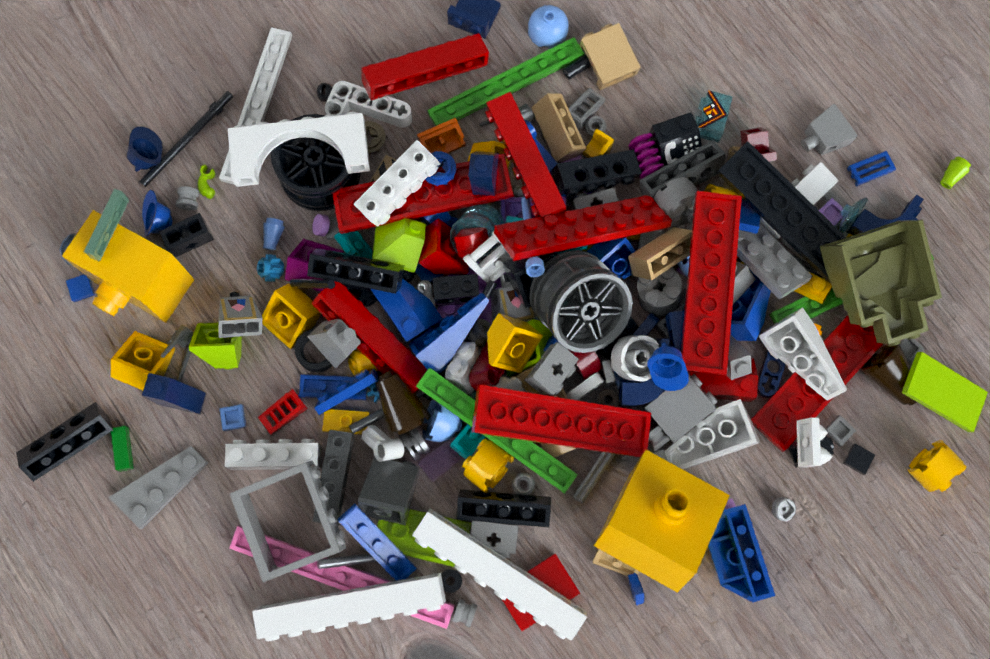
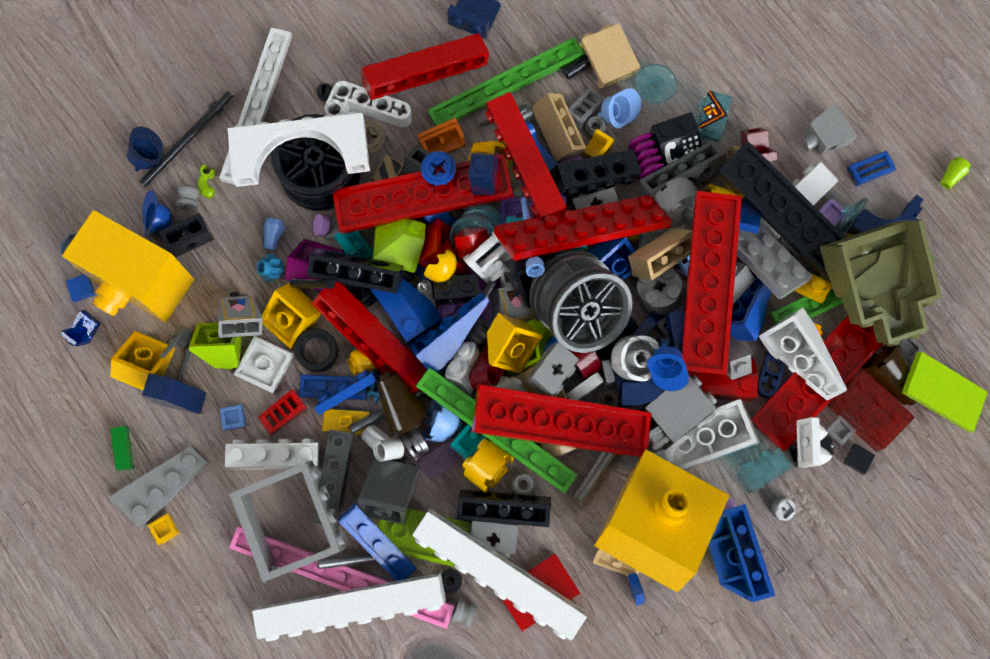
black brick [16,402,113,482] -> none
sand green tile [84,189,129,261] -> none
light grey torso [307,319,361,368] -> none
white brick [354,140,441,227] -> none
light blue cylinder [528,5,569,48] -> none
yellow brick [908,440,966,492] -> none
none -> clear blue bracket [60,310,101,347]
none -> yellow tile [147,513,180,545]
none -> white tile [233,336,294,394]
none -> yellow hair [424,249,457,283]
none -> light blue piece [597,88,641,129]
none -> clear light blue dish [635,64,677,104]
none -> clear light blue brick [736,448,792,494]
none -> clear red brick [827,369,915,452]

